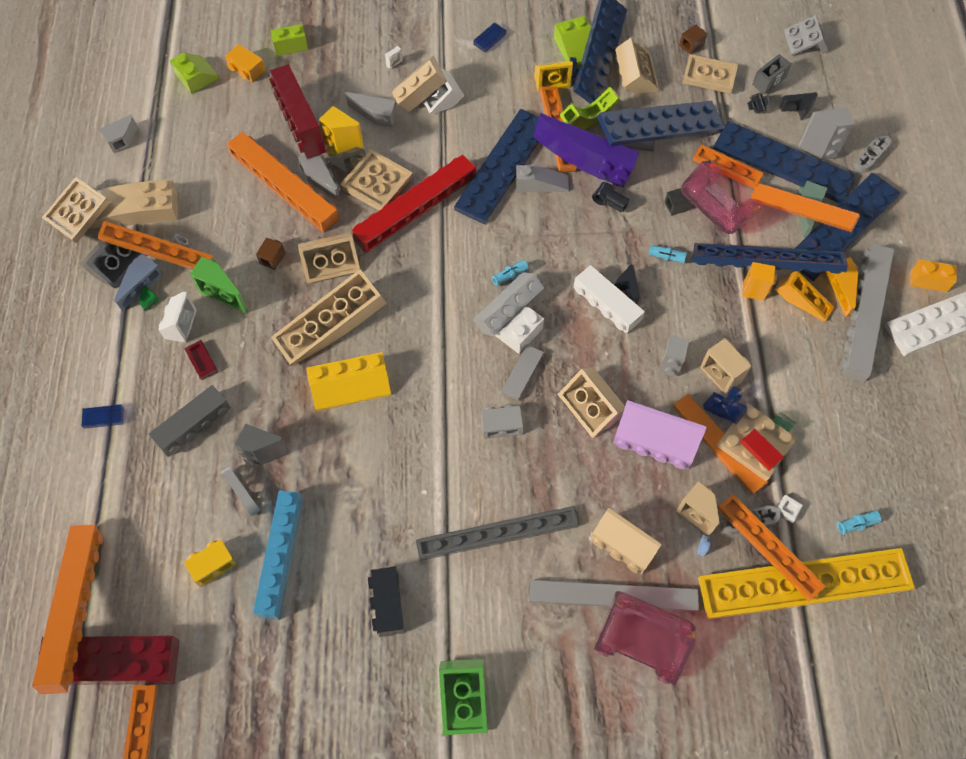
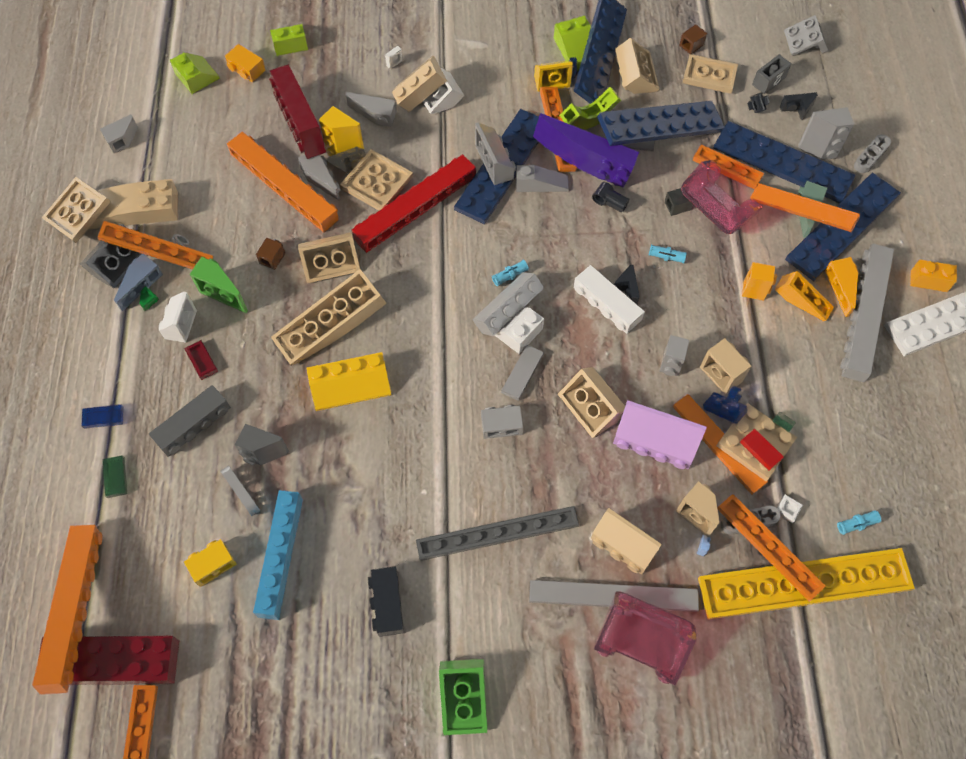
clear blue tile [473,22,507,52] -> none
dark blue plate [692,243,848,274] -> none
none -> clear green tile [102,455,127,498]
none -> light grey slope [475,122,516,185]

